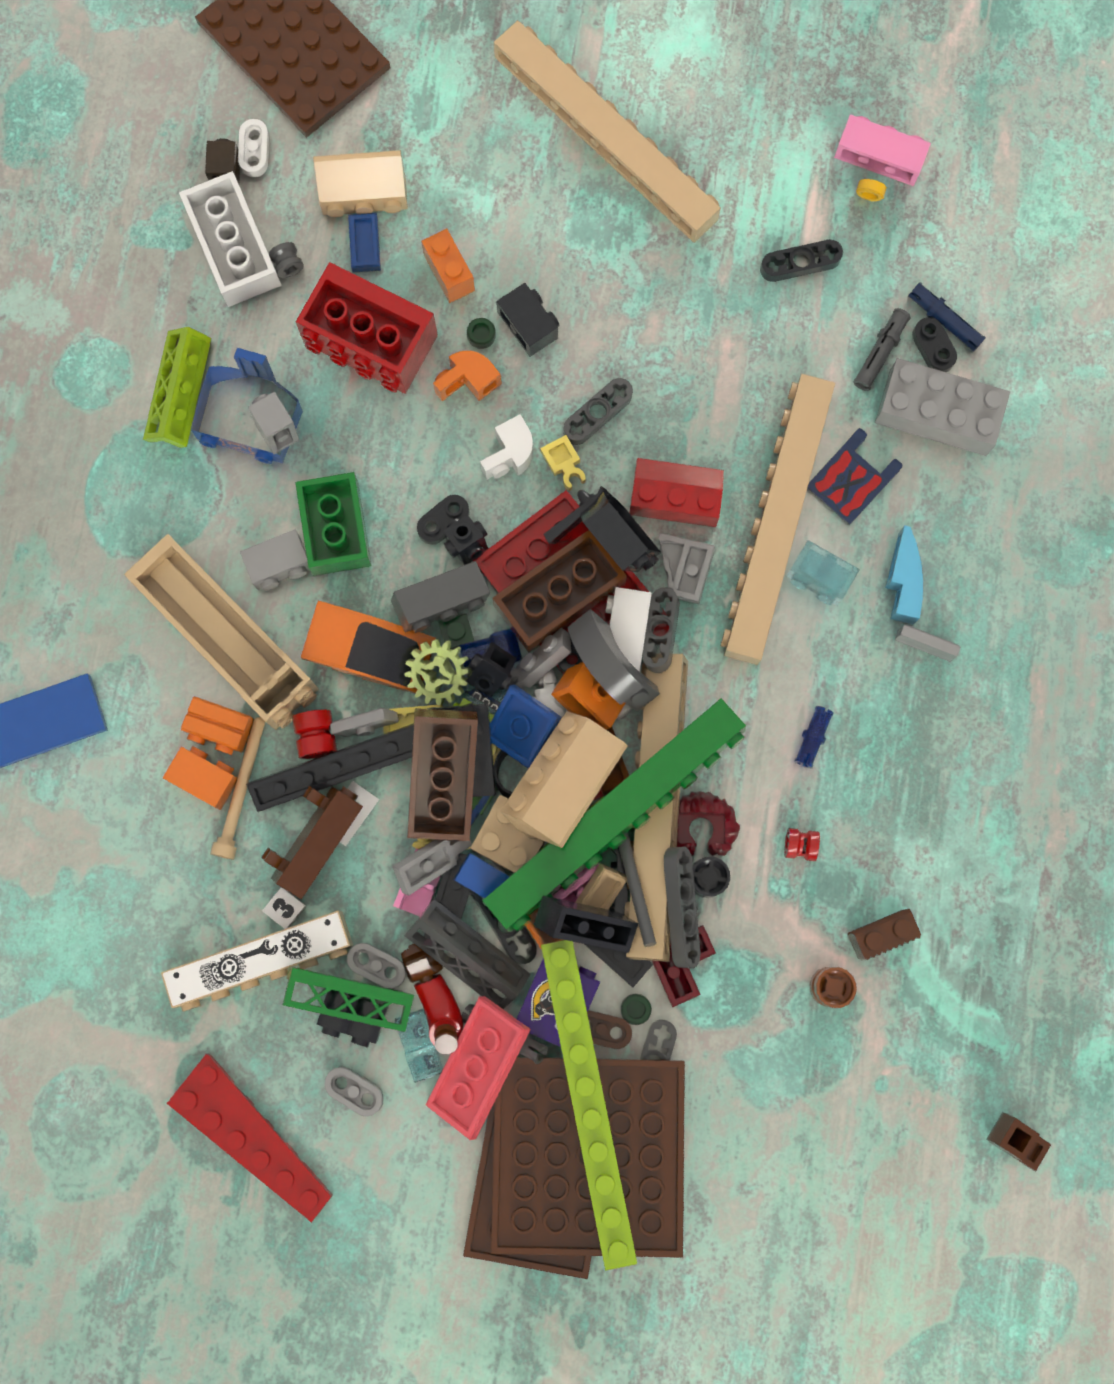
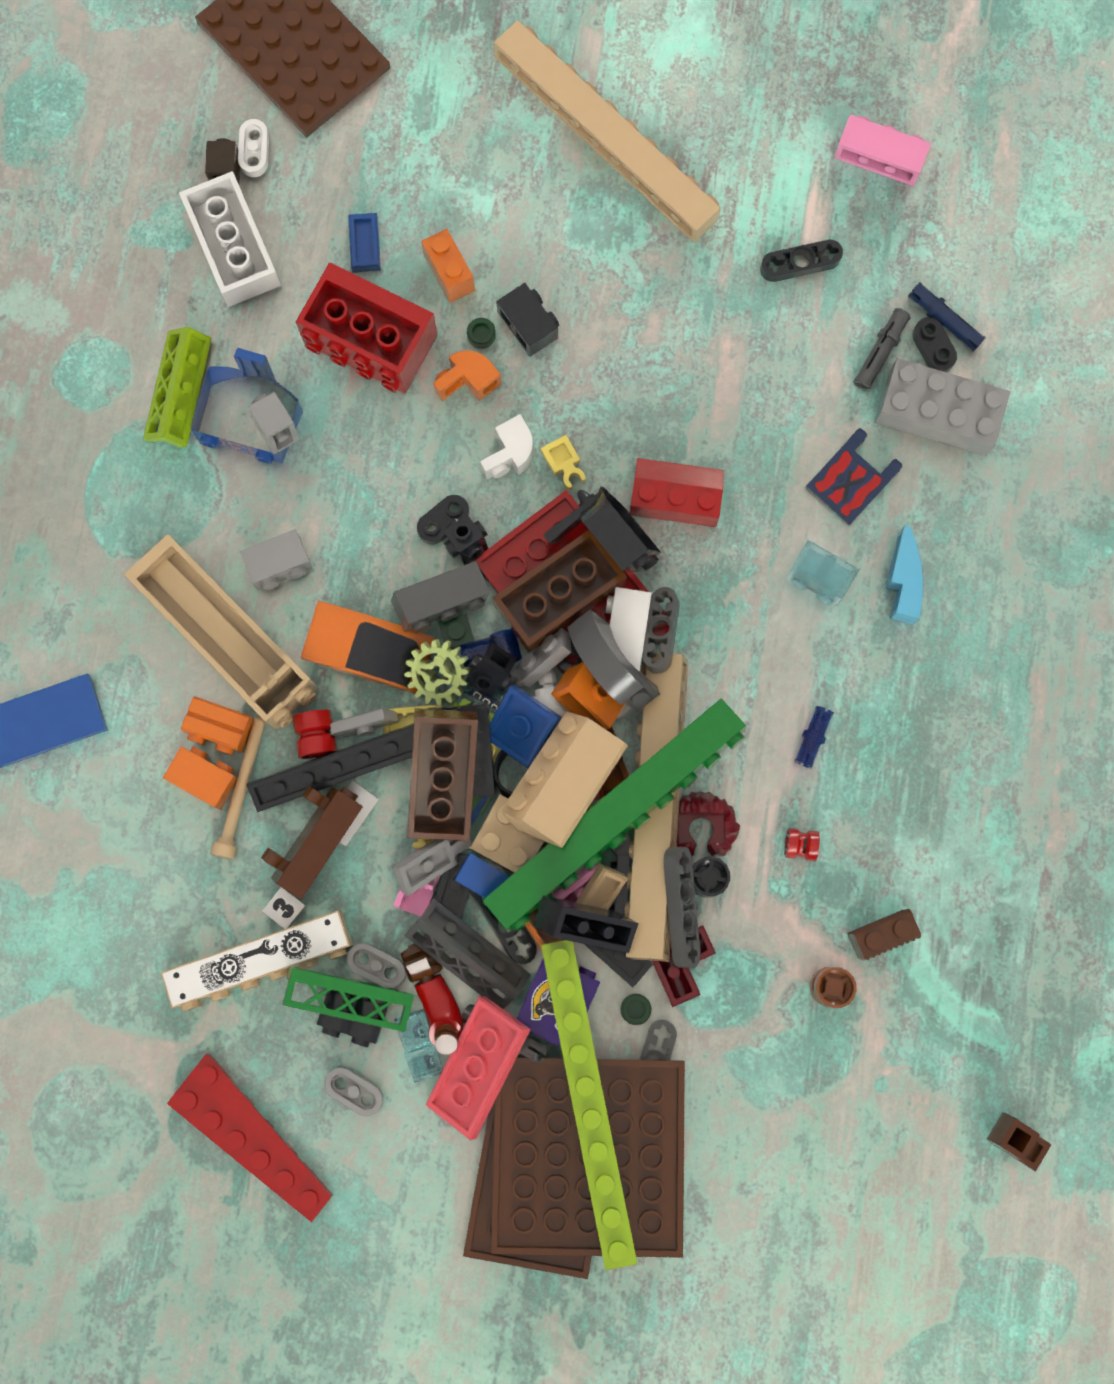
dark grey wheel [269,242,304,278] -> none
green brick [295,472,372,576] -> none
slope [313,150,408,217] -> none
dark grey beam [563,378,633,445] -> none
reddish brown plate [587,1010,632,1049] -> none
dark grey bar [619,833,656,947] -> none
light grey wing [659,533,715,604] -> none
tan brick [720,373,835,665] -> none
yellow tile [856,179,887,201] -> none
light grey tile [895,625,961,662] -> none

